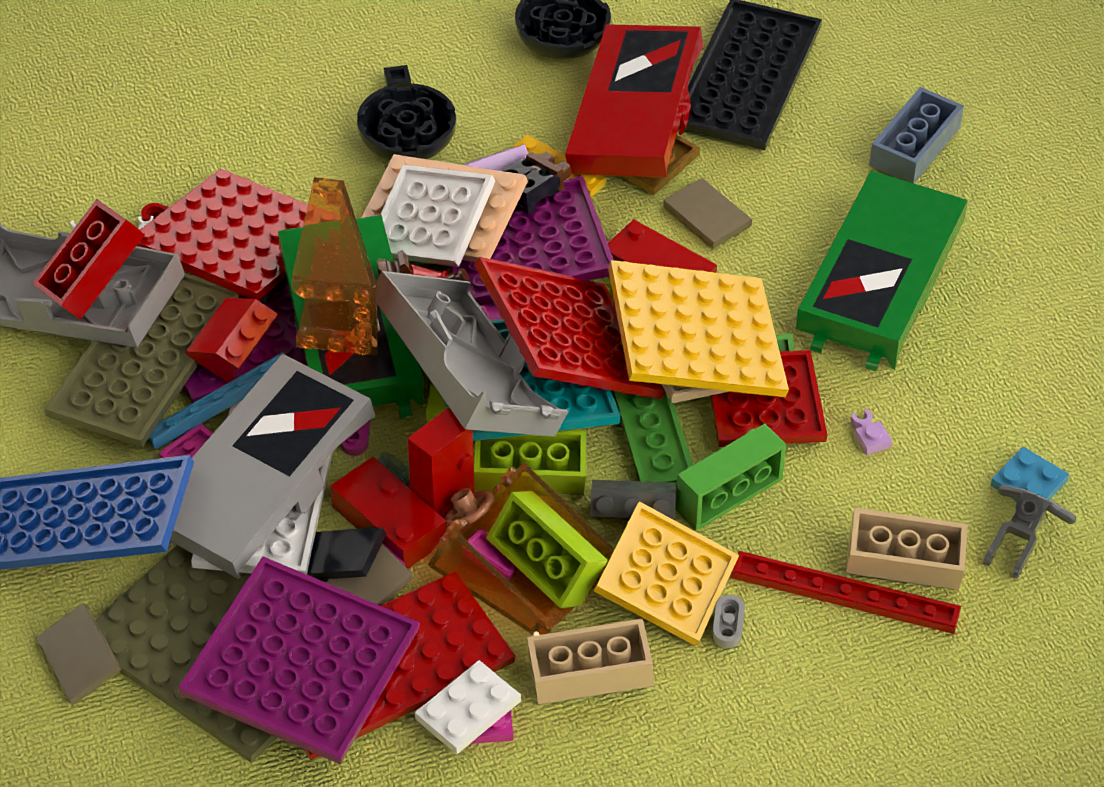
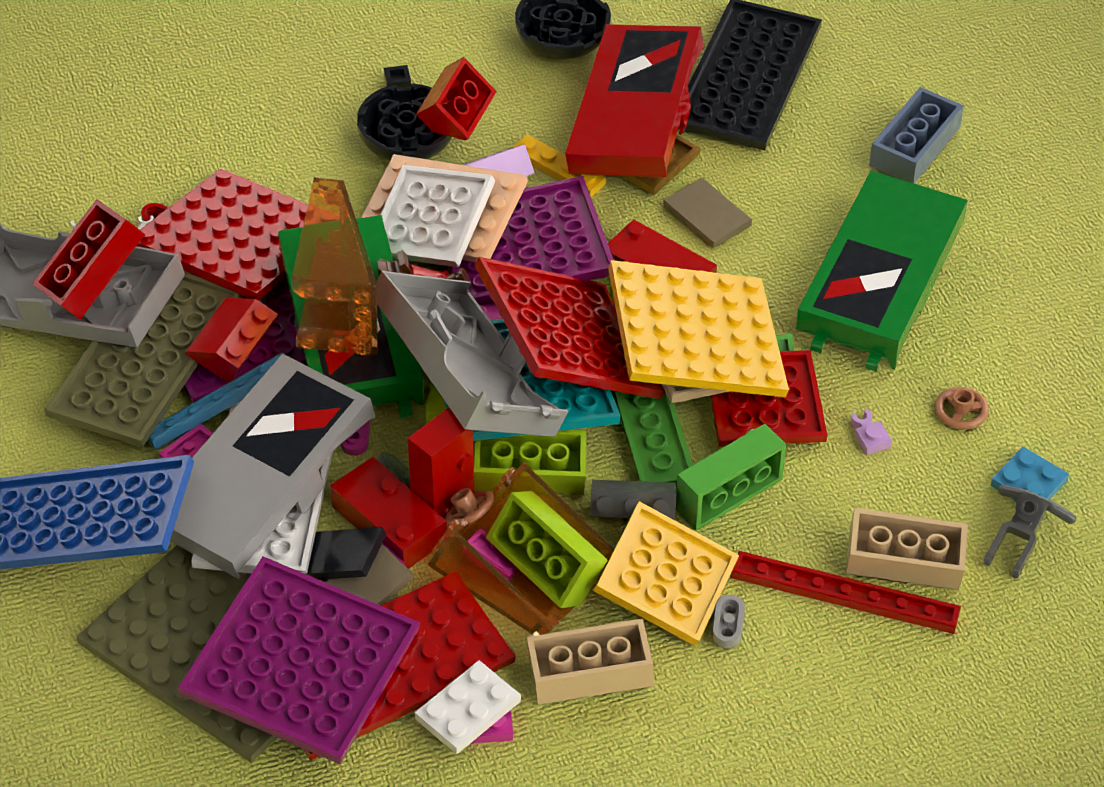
dark tan tile [37,603,122,704] -> none
black hips [501,152,571,214] -> none
none -> red slope [416,57,497,141]
none -> nougat piece [935,387,989,429]

